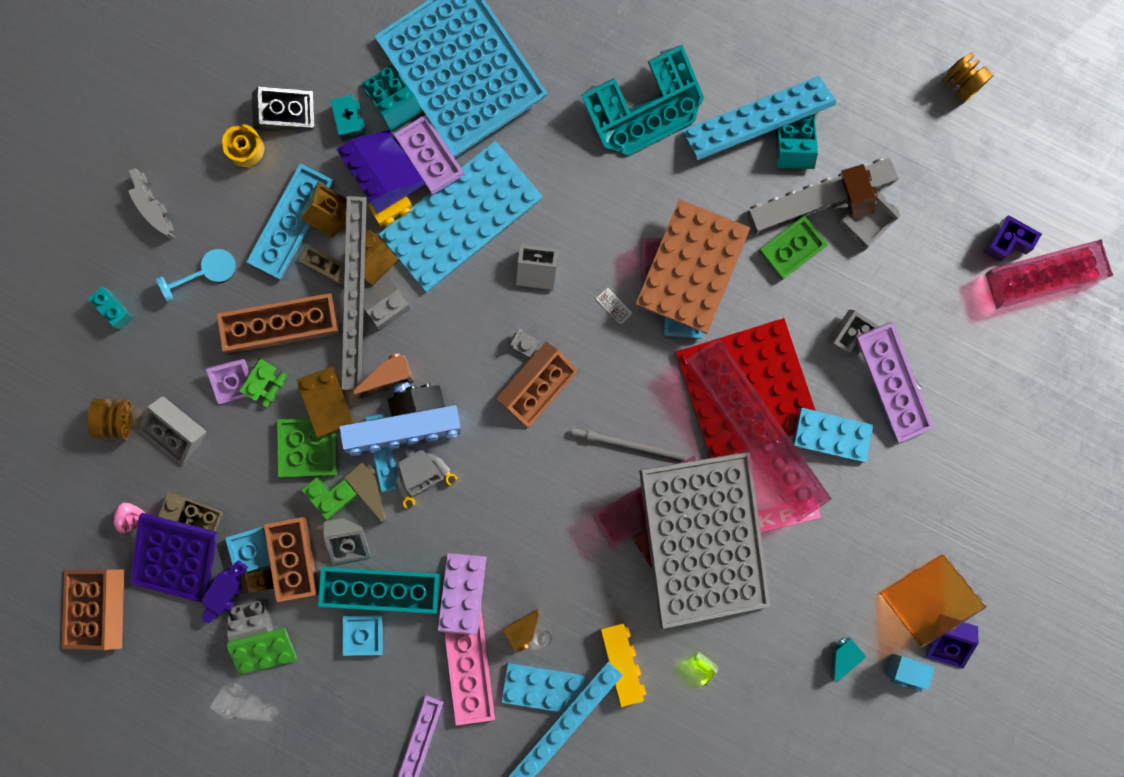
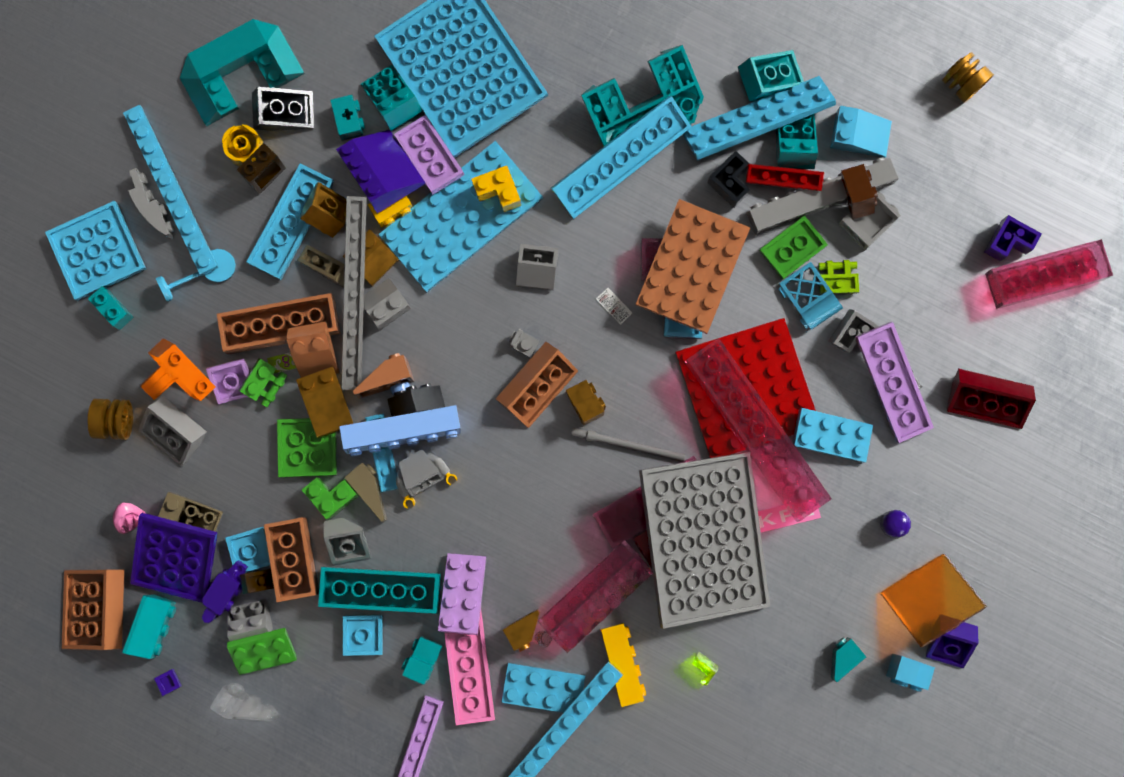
none -> medium azure plate [45,201,146,301]
none -> teal slope [122,594,176,659]
none -> medium azure plate [123,105,219,276]
none -> orange piece [140,338,216,401]
none -> dark purple plate [154,669,182,696]
none -> teal slope [180,19,305,126]
none -> dark brown window [237,143,286,194]
none -> lime sticker [267,353,296,374]
none -> nougat slope [287,321,340,378]
none -> teal brick [401,636,443,685]
none -> yellow brick [471,165,521,212]
none -> clear pink brick [538,540,653,653]
none -> medium azure plate [551,96,692,219]
none -> pearl gold brick [566,380,606,426]
none -> black brick [707,150,750,208]
none -> teal slope [738,50,804,101]
none -> red slope [746,164,825,191]
none -> medium azure piece [779,262,843,330]
none -> lime plate [818,260,859,295]
none -> medium azure slope [830,106,892,158]
none -> dark purple helmet [880,510,911,538]
none -> dark red slope [947,368,1036,429]

